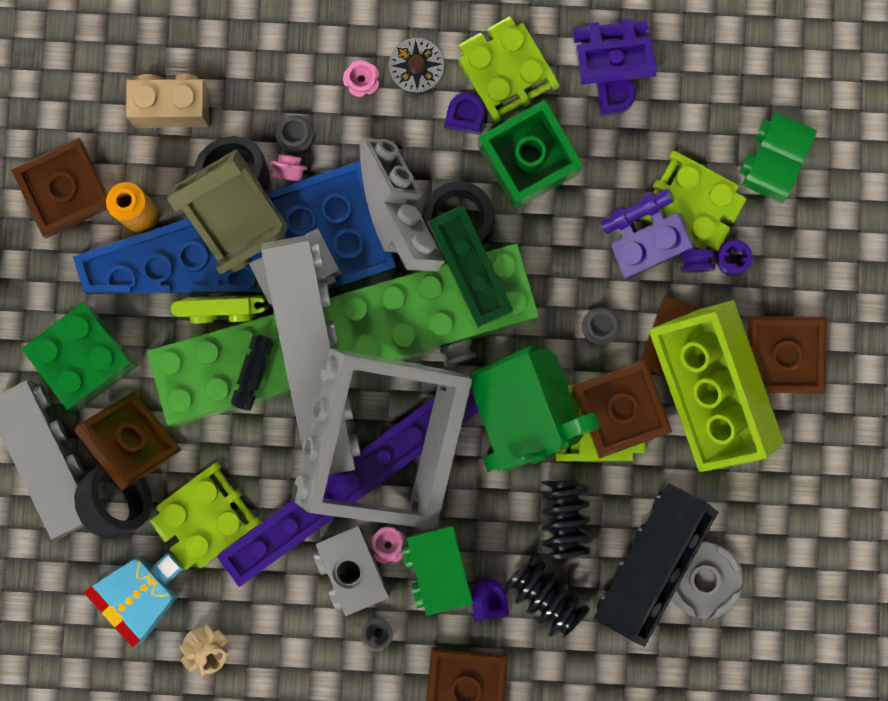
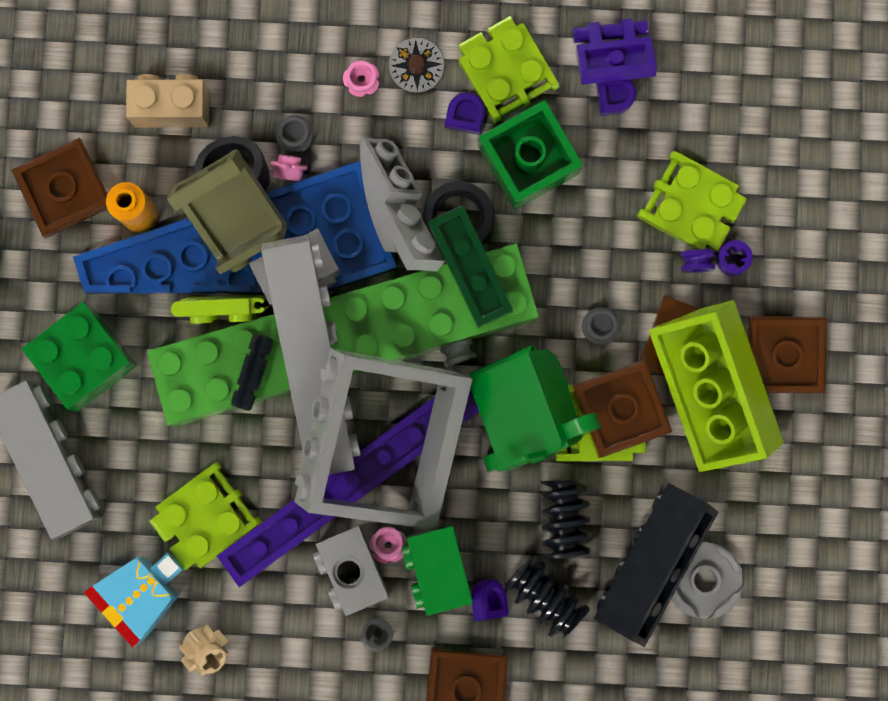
reddish brown plate [74,391,181,491] -> none
black tyre [74,465,153,540] -> none
plate [601,189,696,279] -> none
green brick [739,112,817,203] -> none

